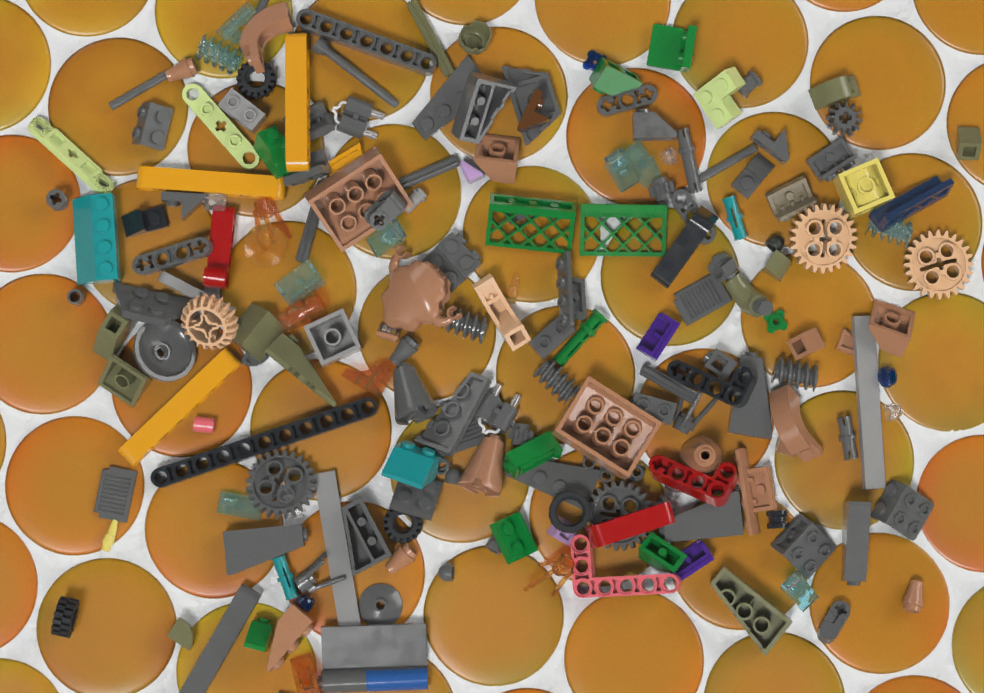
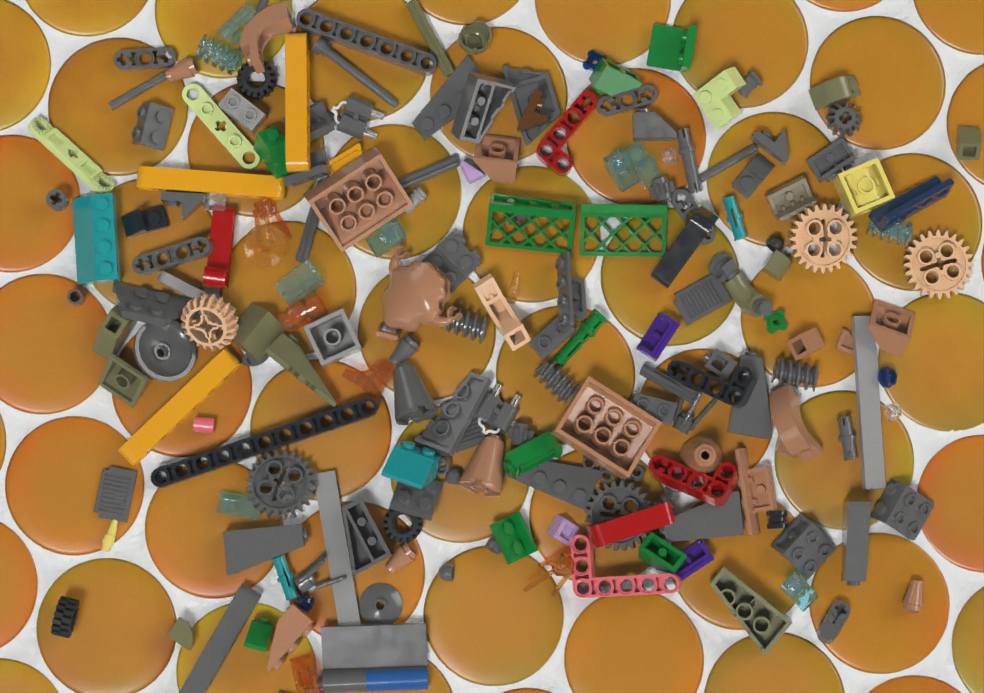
dark grey piece [364,189,407,230] -> none
black tyre [549,491,591,533] -> none
none -> dark grey beam [113,47,177,71]
none -> red beam [536,91,597,176]

